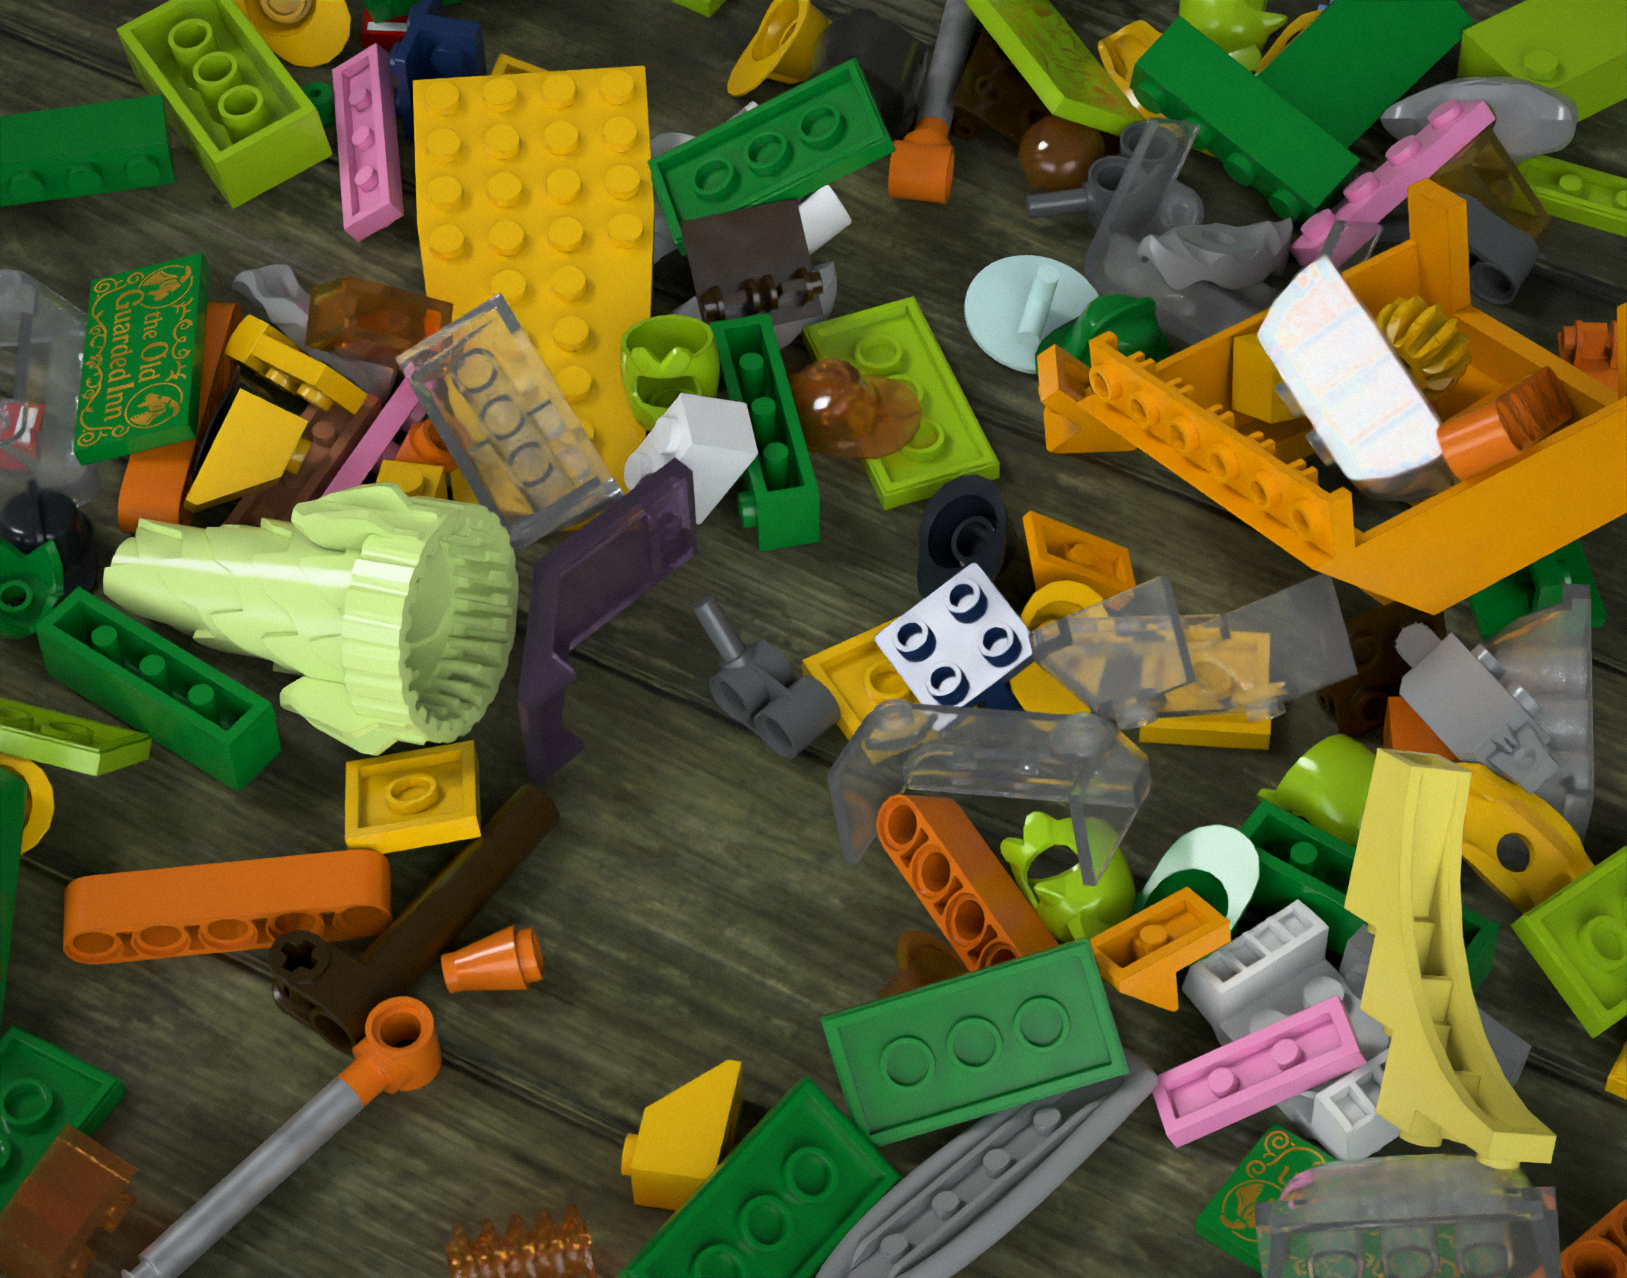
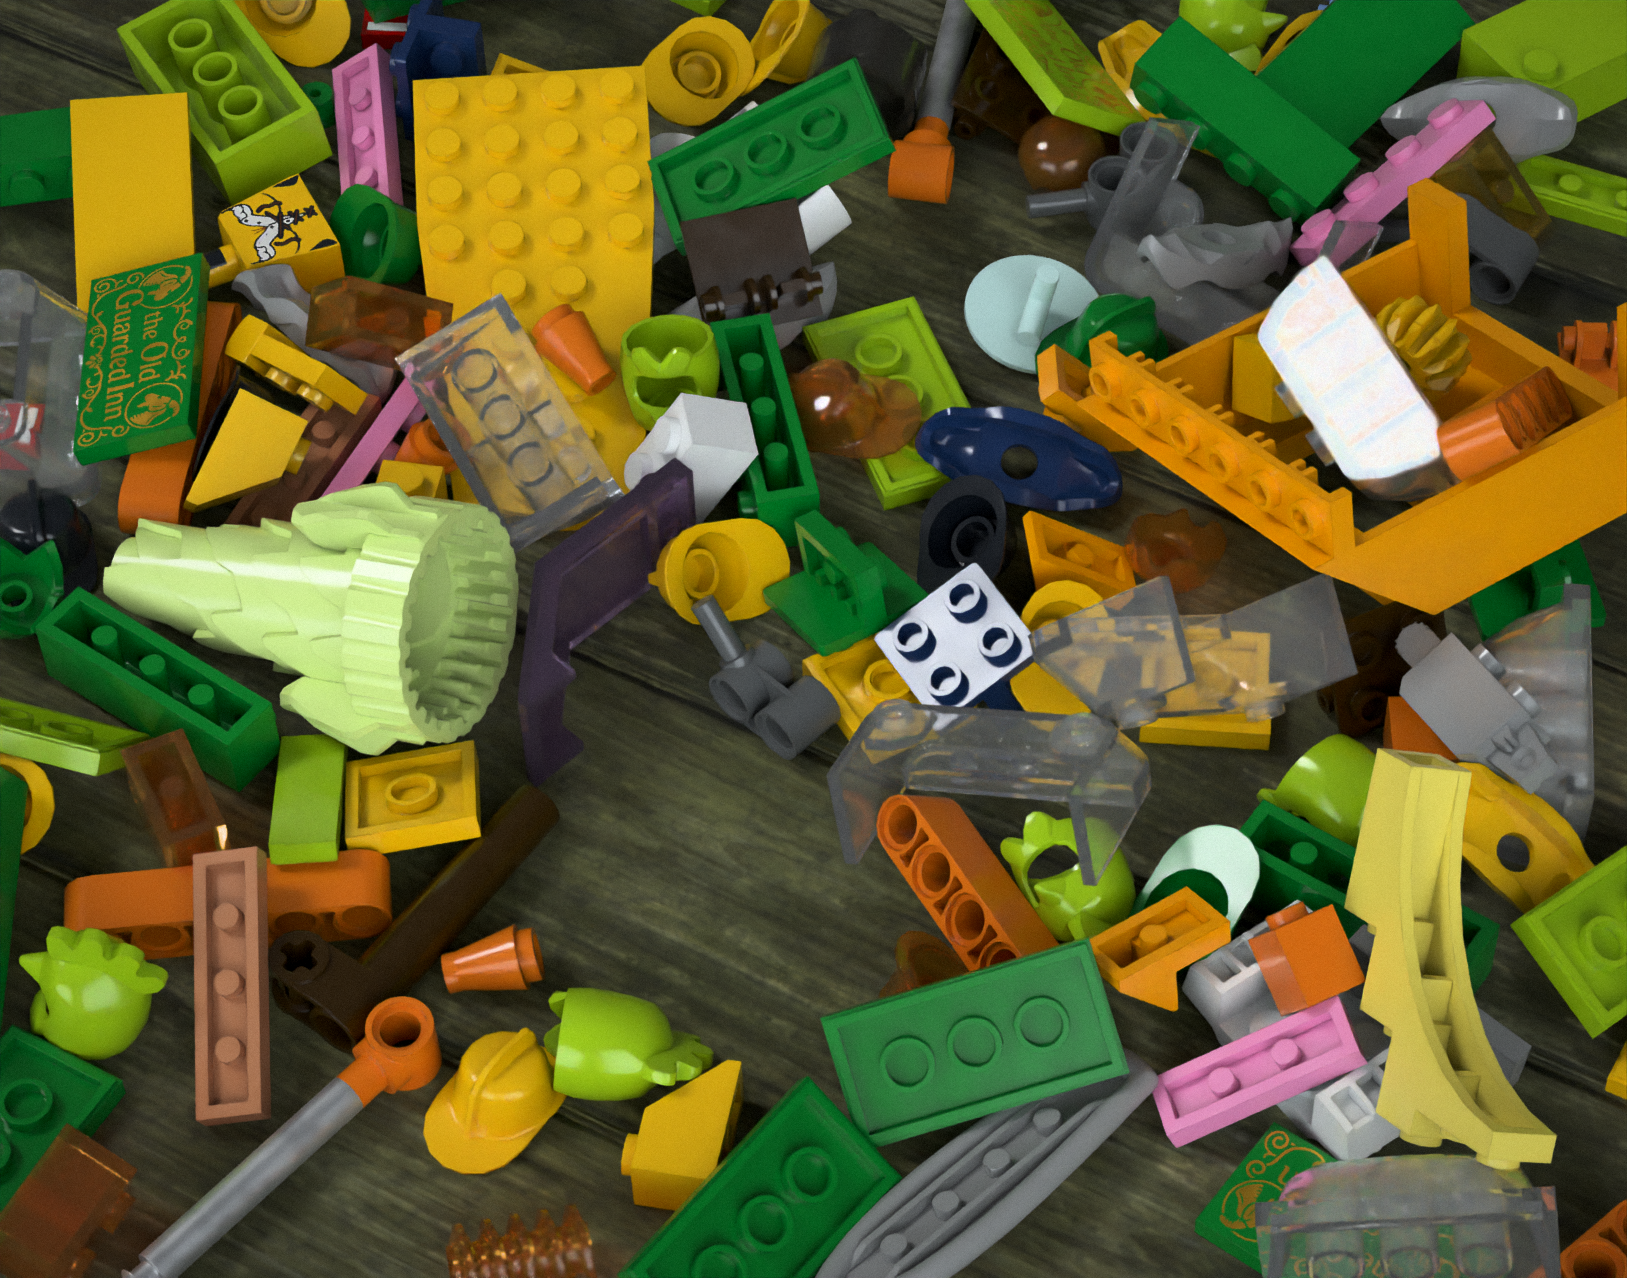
none -> lime piece [19,926,169,1060]
none -> yellow tile [70,92,196,325]
none -> clear orange brick [120,728,231,868]
none -> nougat plate [193,846,271,1126]
none -> yellow torso [203,174,347,294]
none -> lime tile [268,734,348,865]
none -> green piece [329,184,422,291]
none -> yellow piece [423,1027,567,1174]
none -> orange cone [531,304,617,396]
none -> lime piece [543,988,714,1101]
none -> yellow piece [641,16,755,127]
none -> yellow piece [647,518,790,625]
none -> green bracket [763,509,929,656]
none -> dark blue piece [915,406,1123,511]
none -> clear orange hair [1124,508,1228,595]
none -> orange brick [1248,901,1366,1017]

